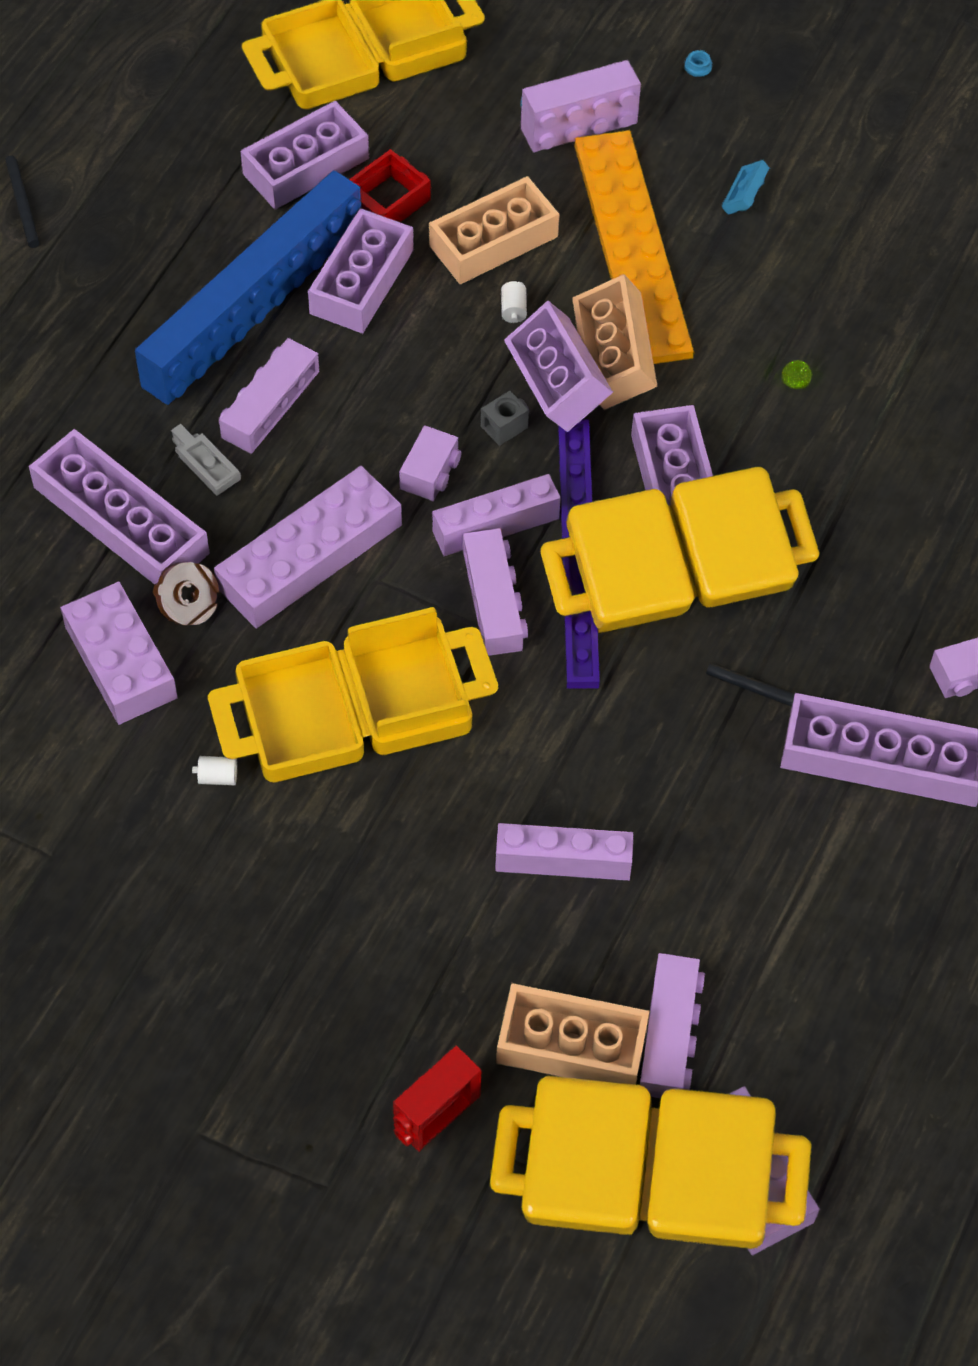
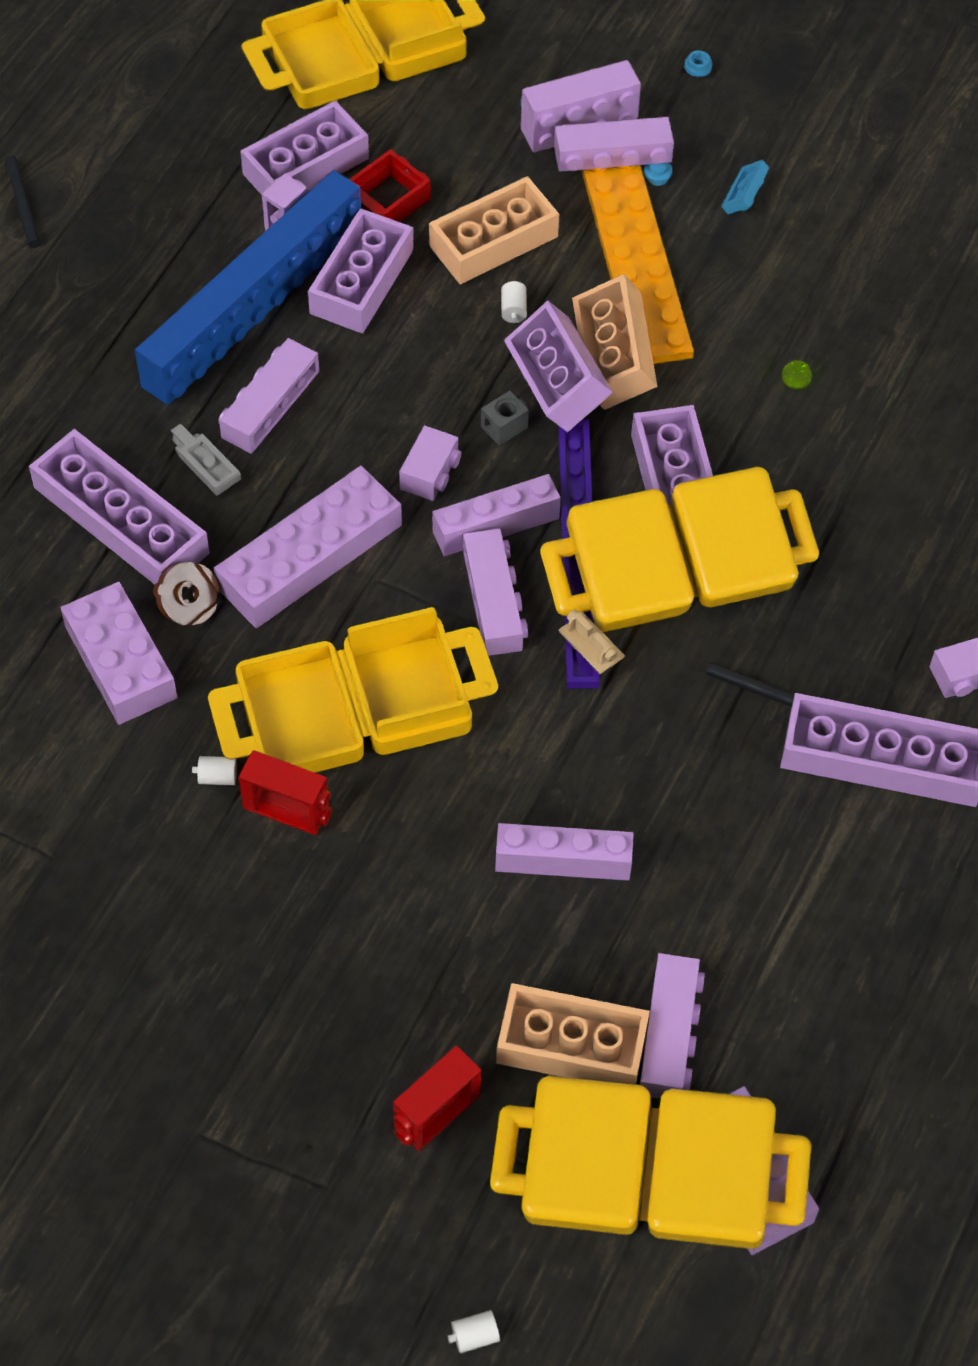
none -> red window [239,750,332,836]
none -> lavender brick [262,173,307,231]
none -> white piece [448,1310,500,1353]
none -> lavender brick [554,117,674,172]
none -> tan hinge [559,609,625,674]
none -> dark azure plate [644,162,672,186]

